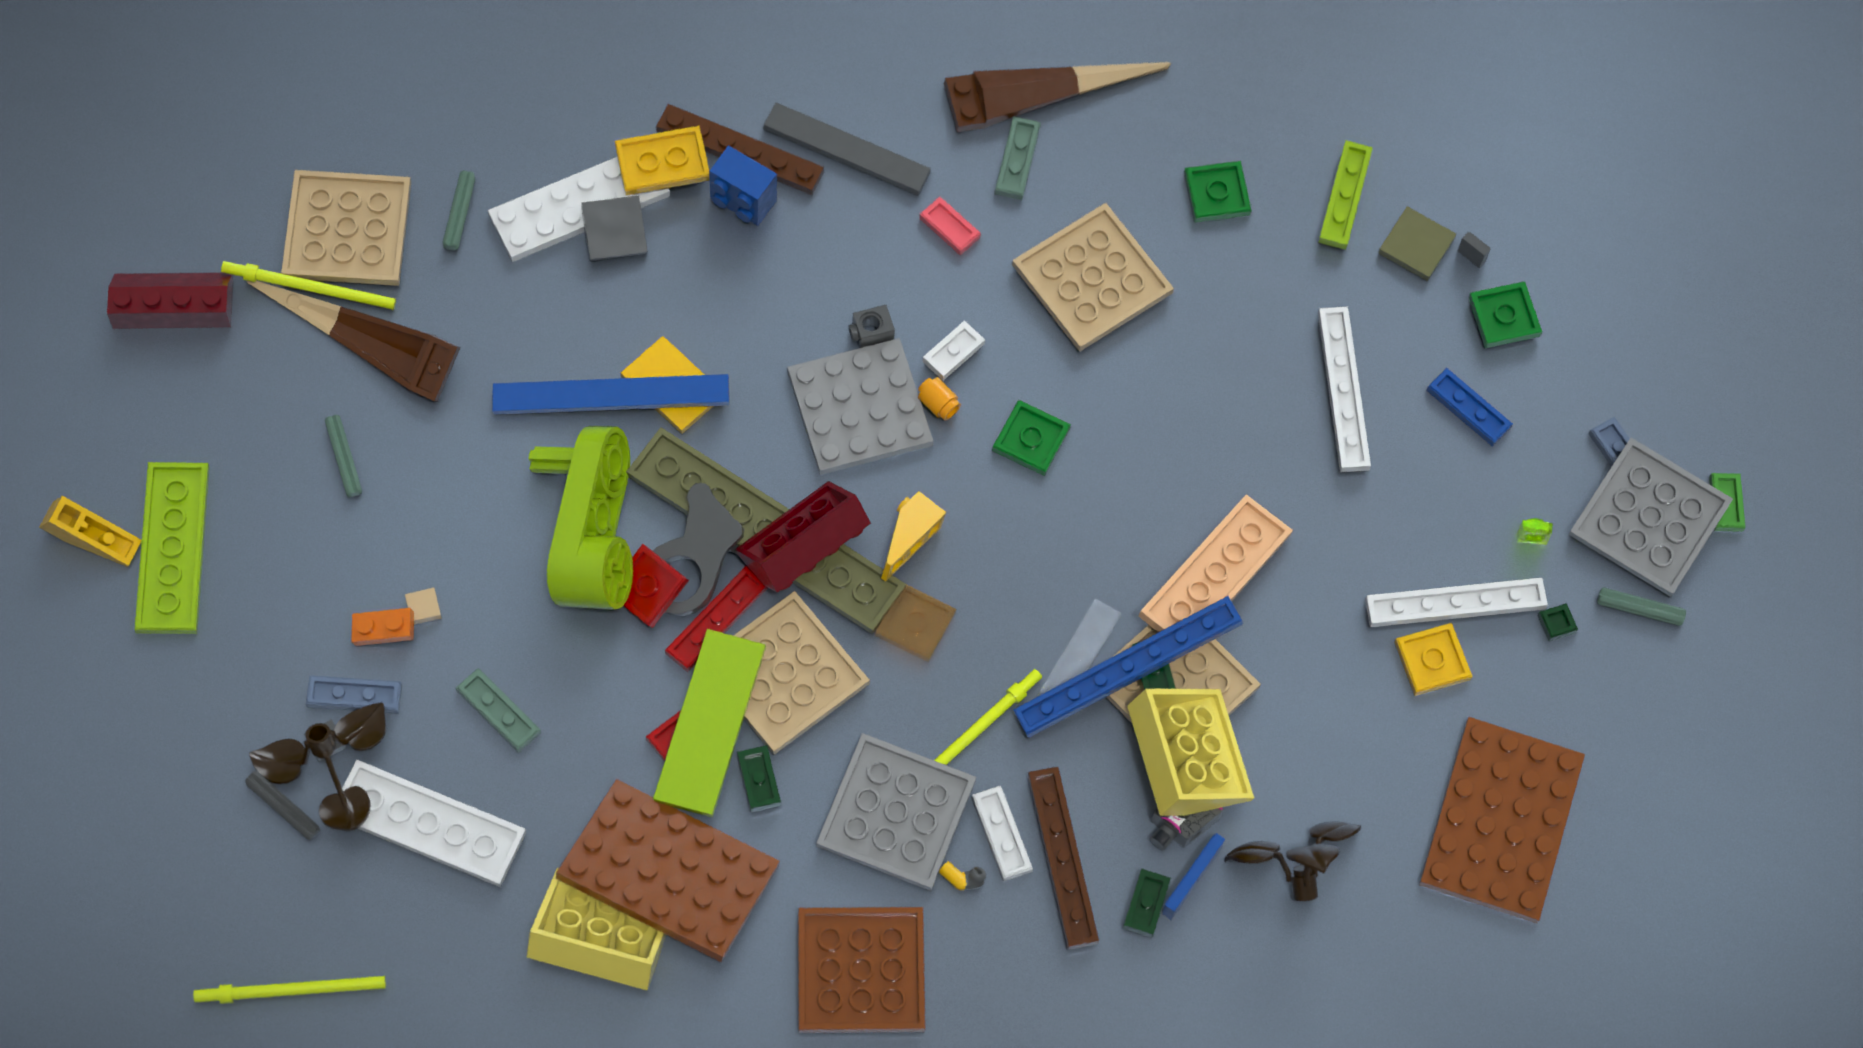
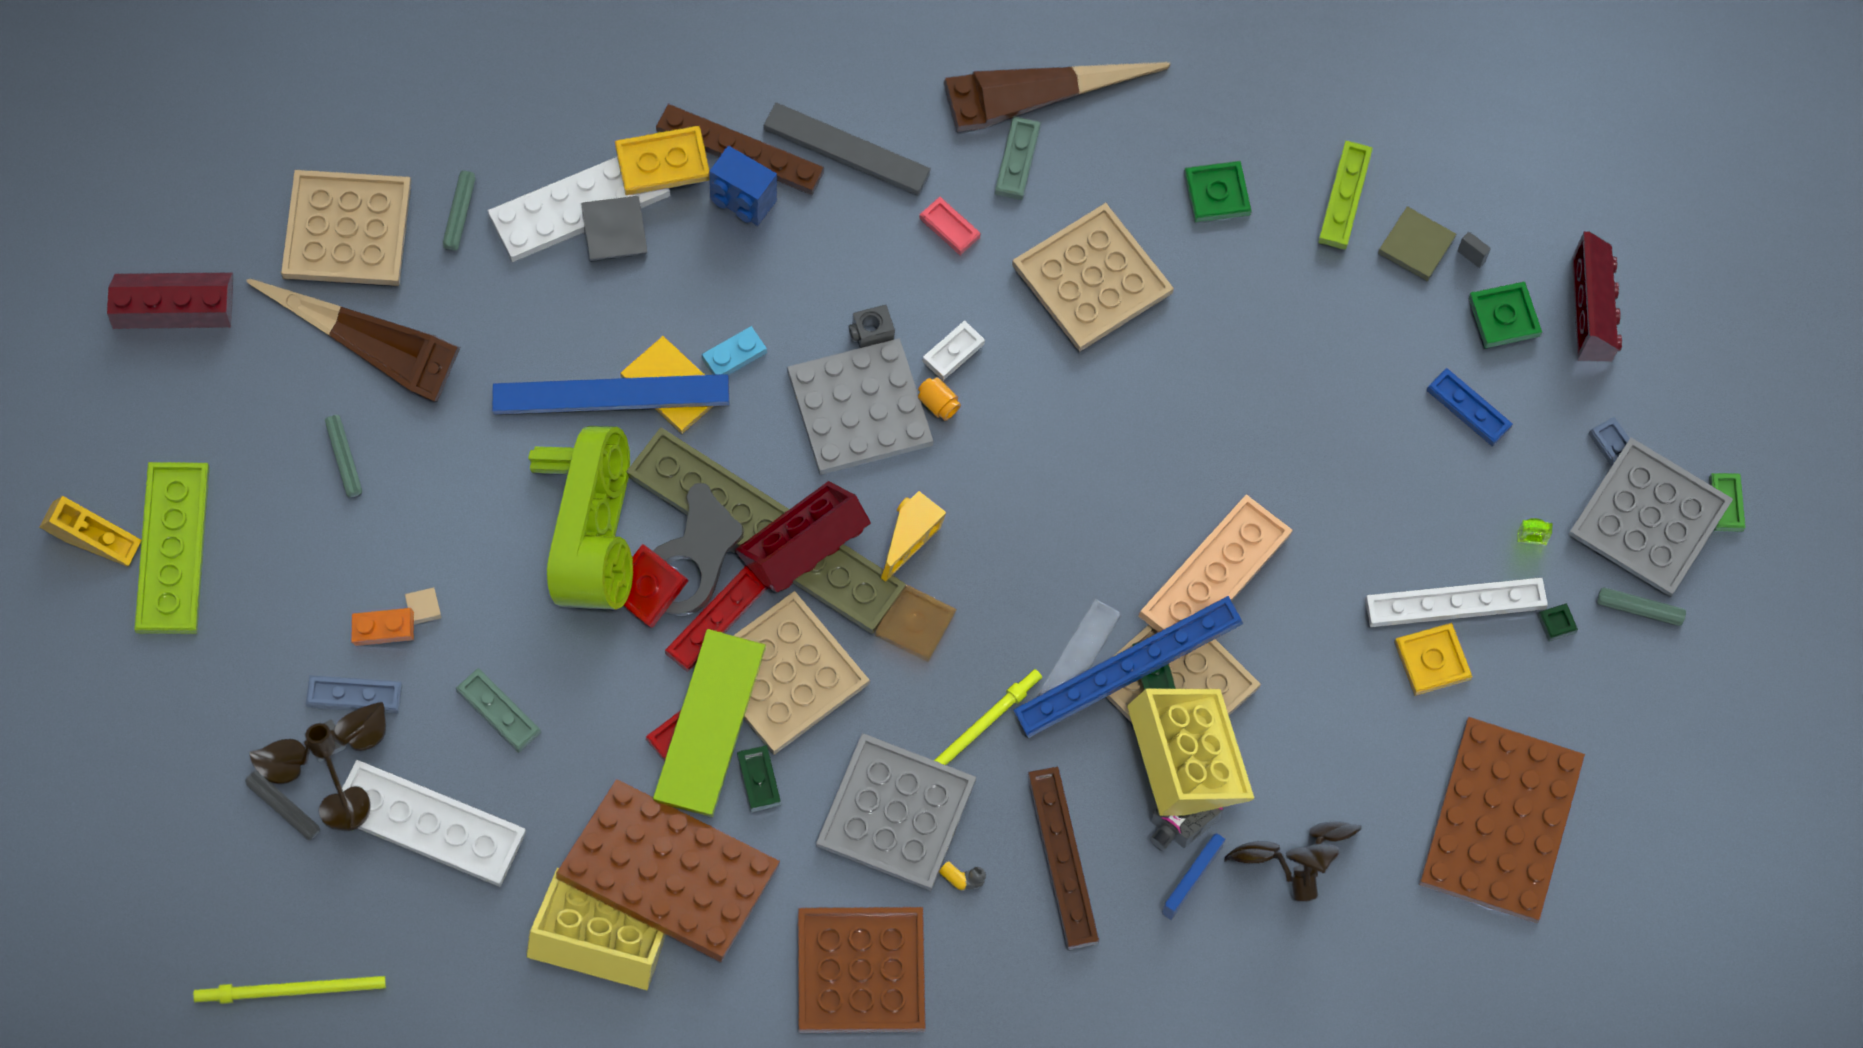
neon yellow bar [221,261,396,310] -> none
white tile [972,785,1033,882] -> none
green tile [992,399,1071,476] -> none
dark green plate [1123,868,1171,938] -> none
white plate [1318,307,1371,472] -> none
none -> medium azure plate [702,326,767,375]
none -> dark red slope [1572,231,1622,362]

